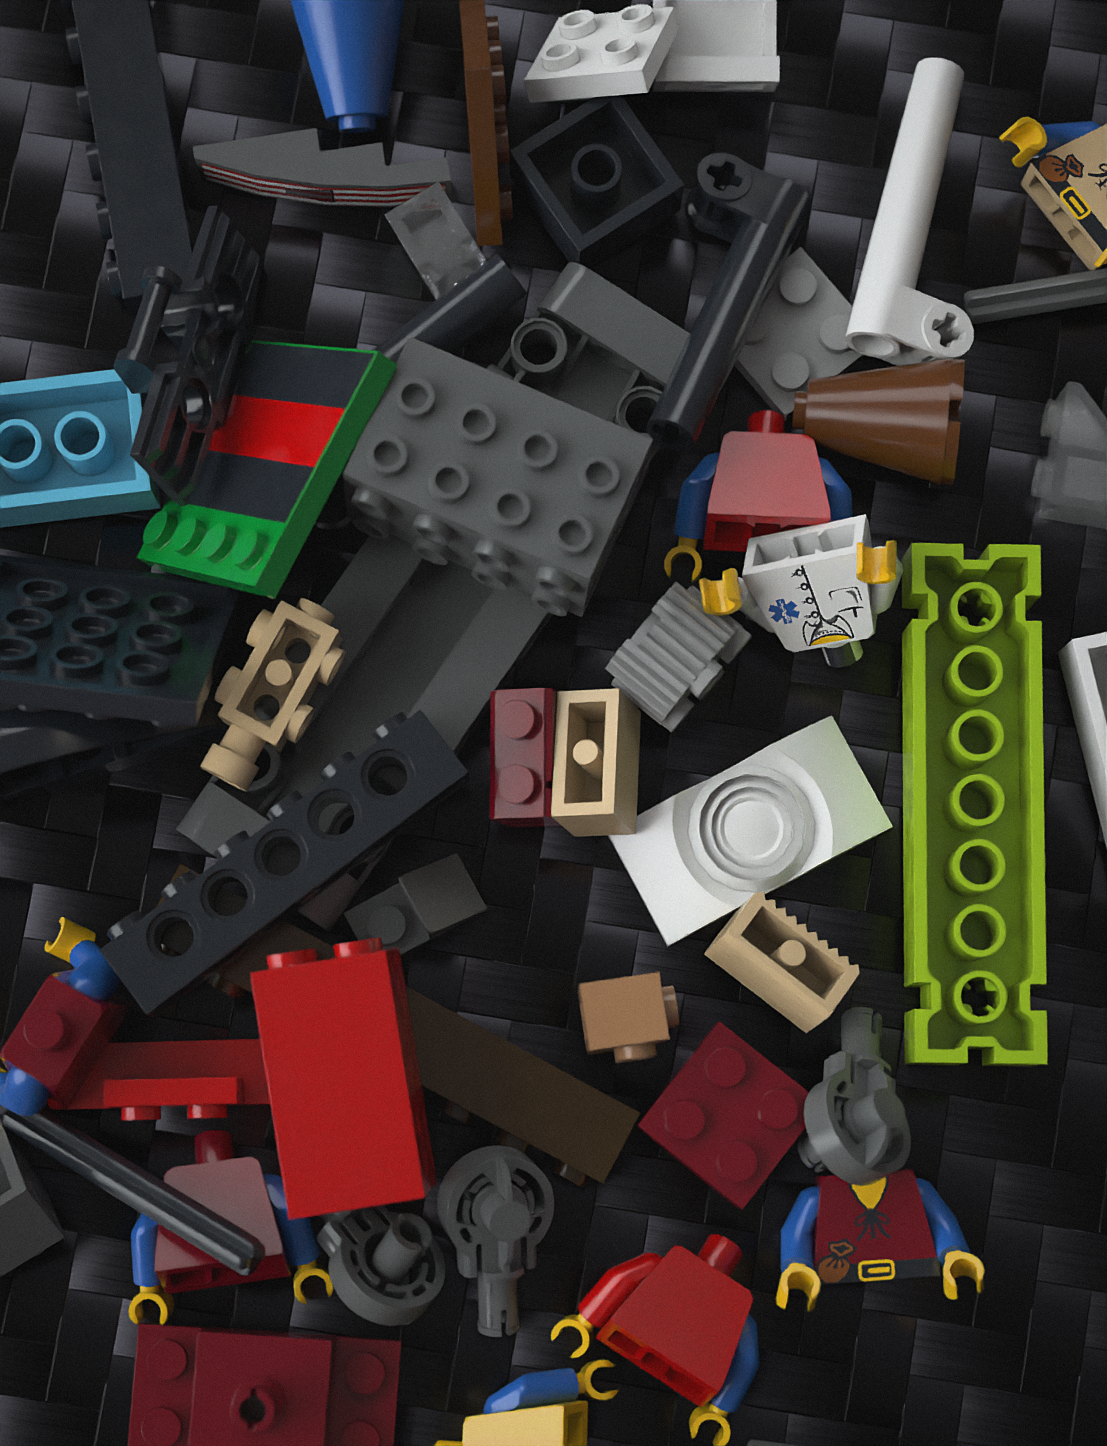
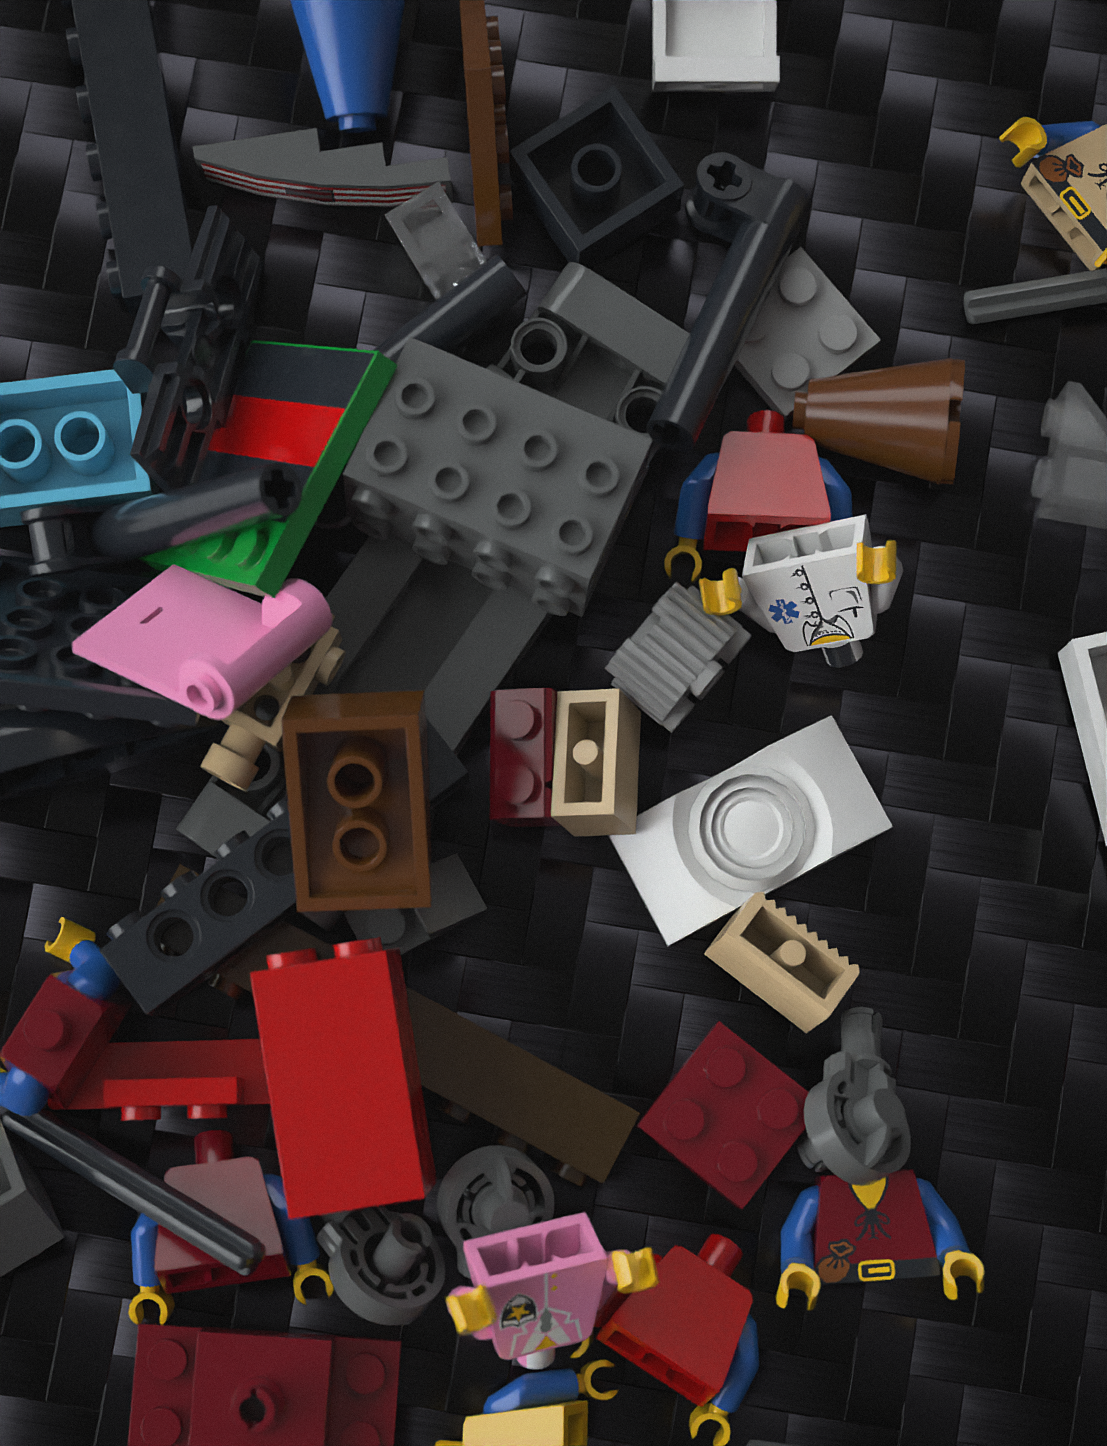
white plate [524,4,679,104] -> none
medium nougat brick [578,972,679,1063] -> none
white axle [845,58,974,366] -> none
lime brick [902,543,1048,1067] -> none
none -> black axle [20,462,302,578]
none -> bright pink door [72,564,332,719]
none -> reddish brown slope [281,690,432,912]
none -> bright pink torso [446,1212,659,1370]

